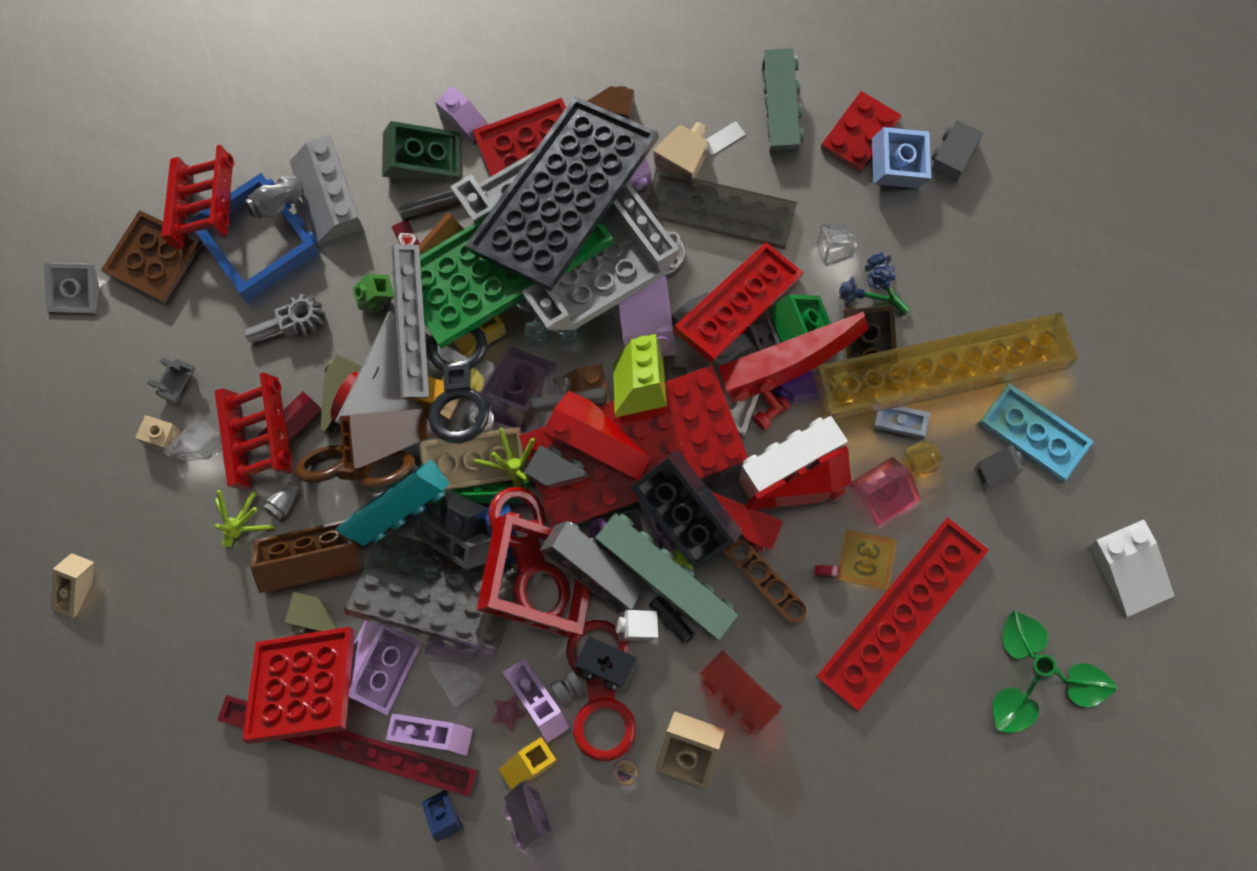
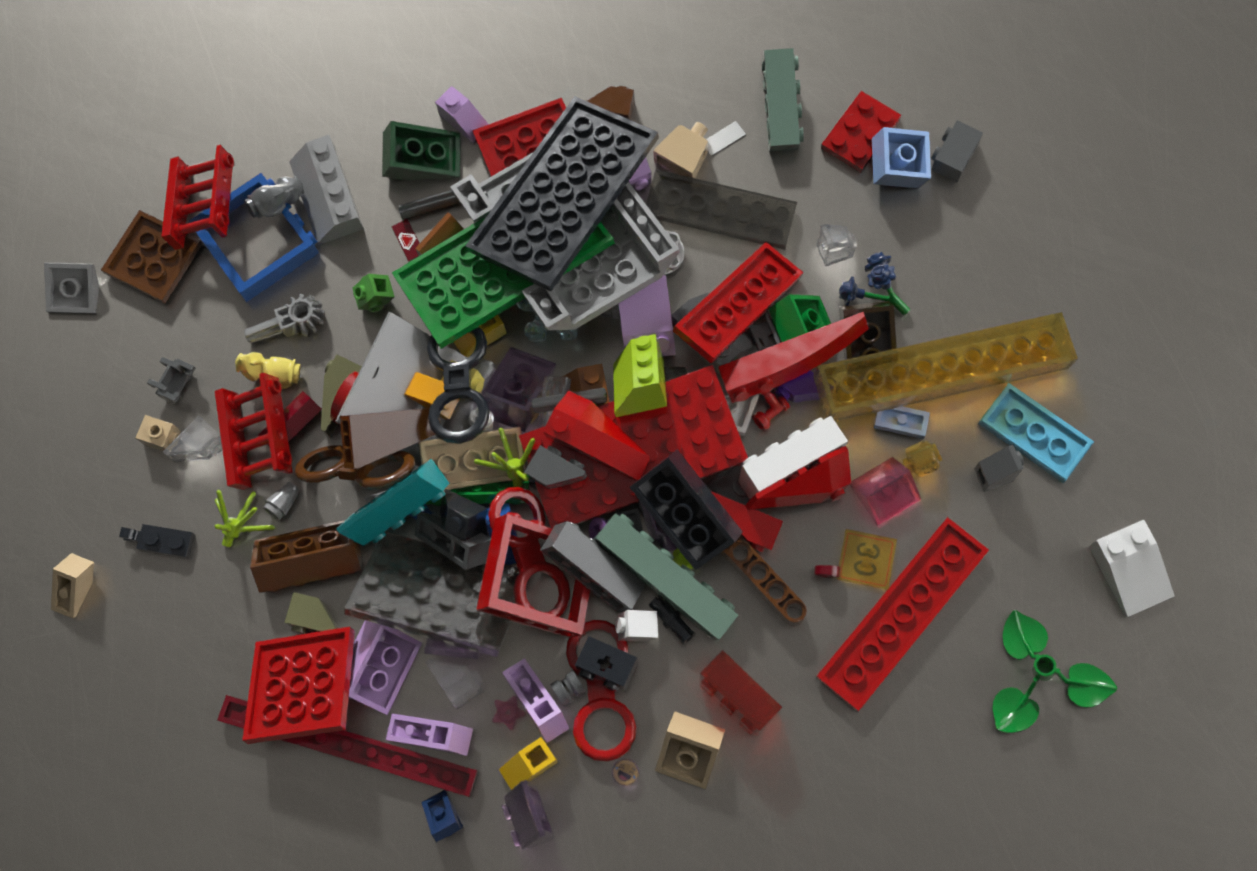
light grey plate [391,244,429,399] -> none
none -> black plate [119,524,195,559]
none -> light yellow animal [235,352,301,389]

